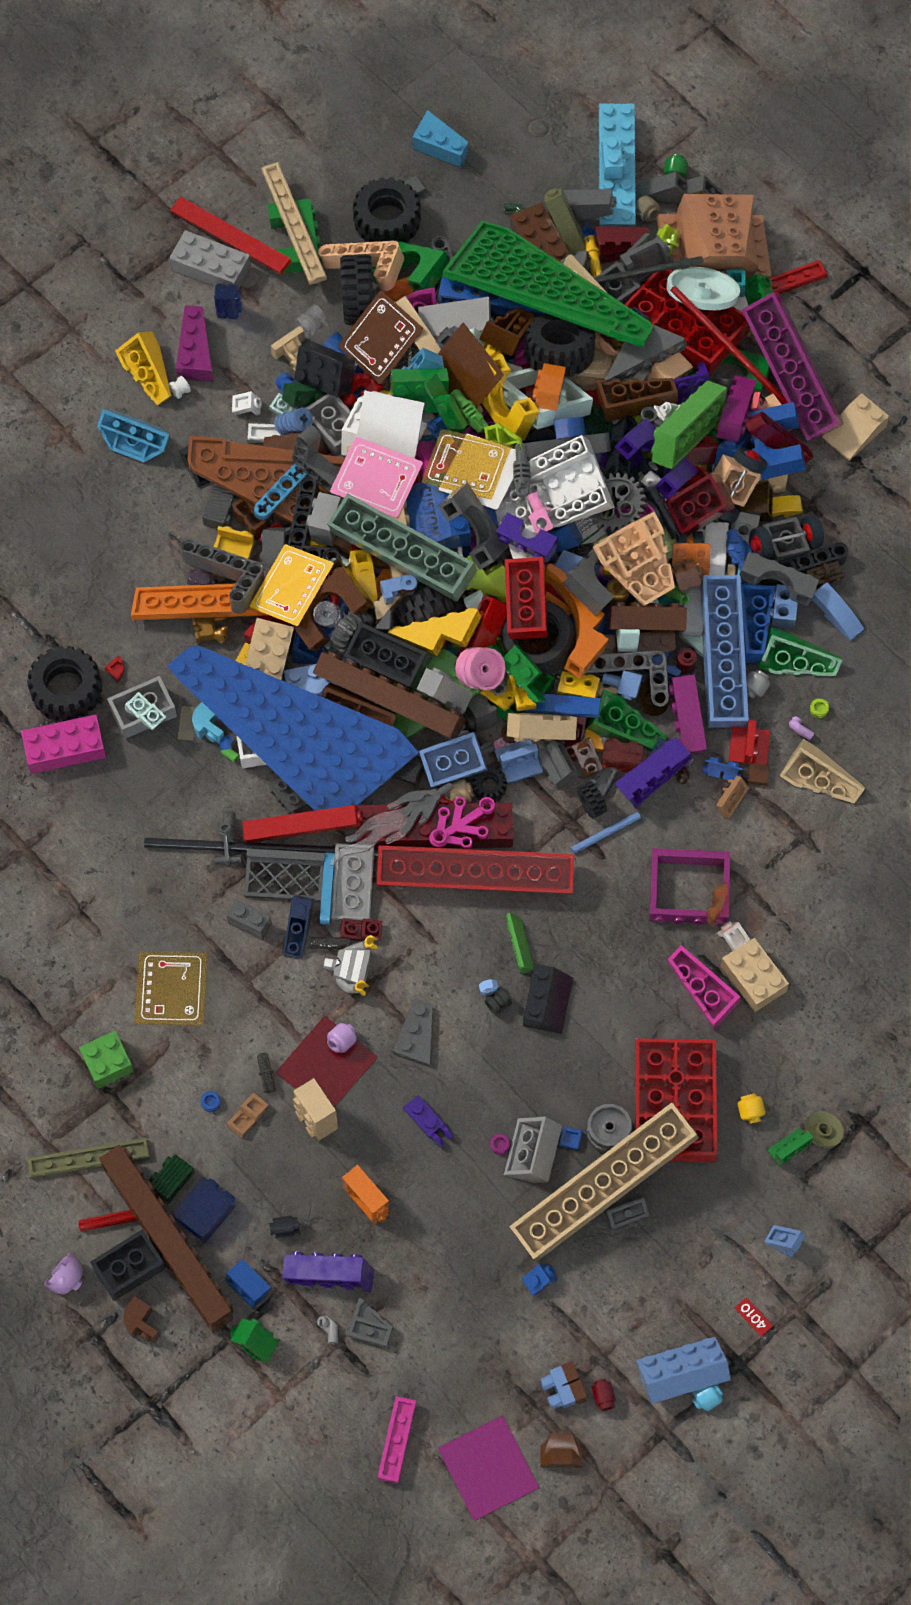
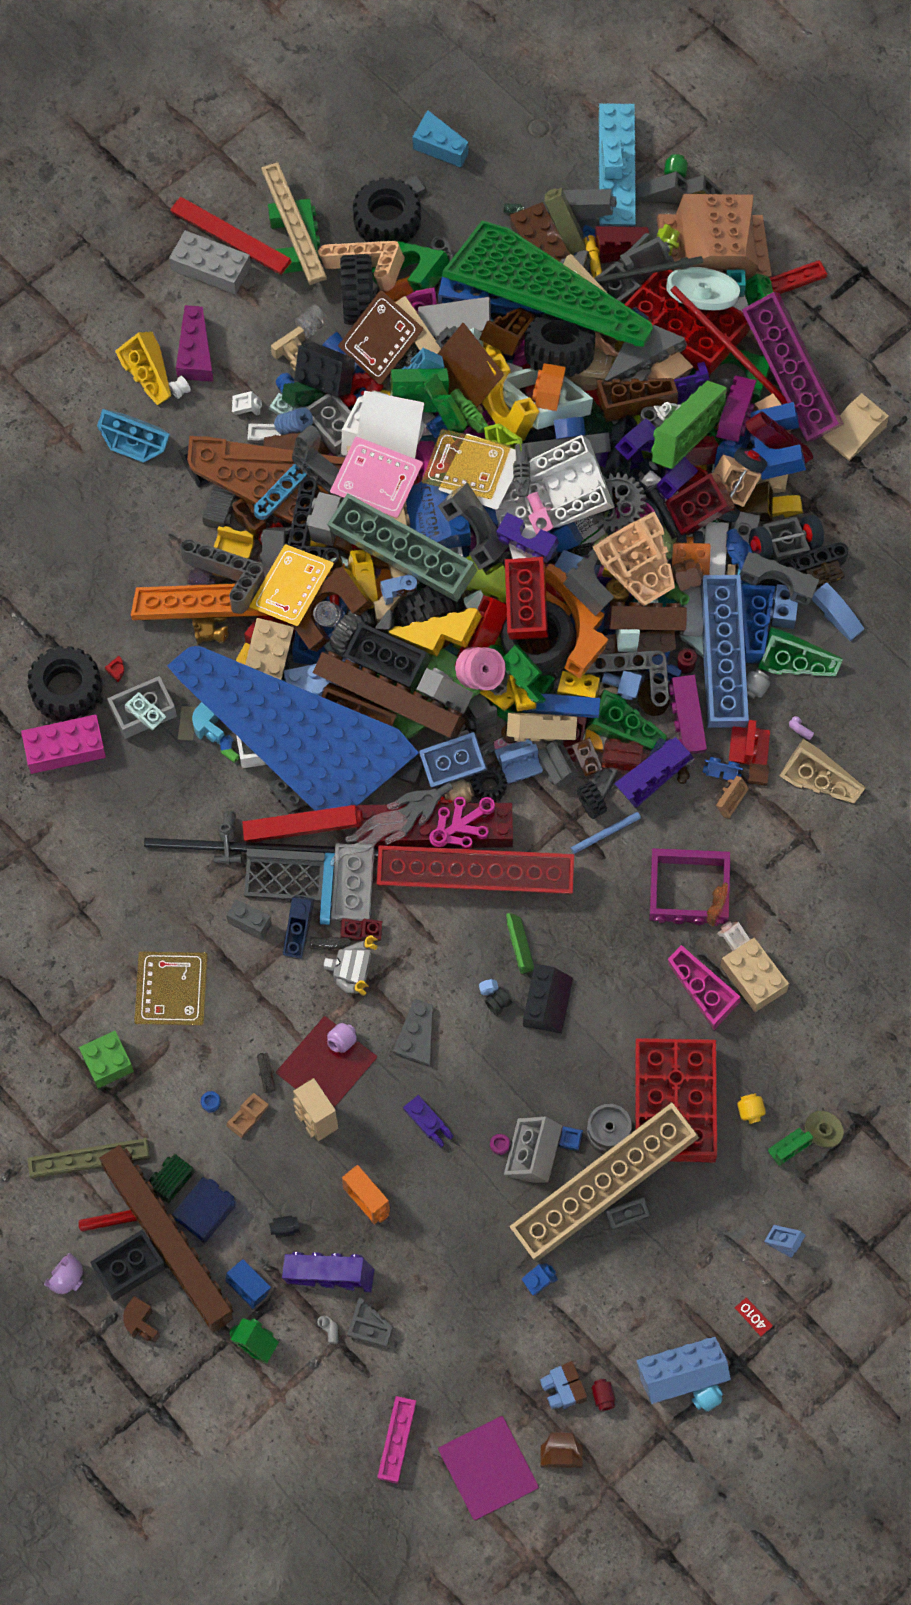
clear blue brick [214,283,243,320] -> none
dark tan head [635,196,660,222] -> none
coral tile [751,392,768,411] -> none
lime tile [810,699,829,719] -> none

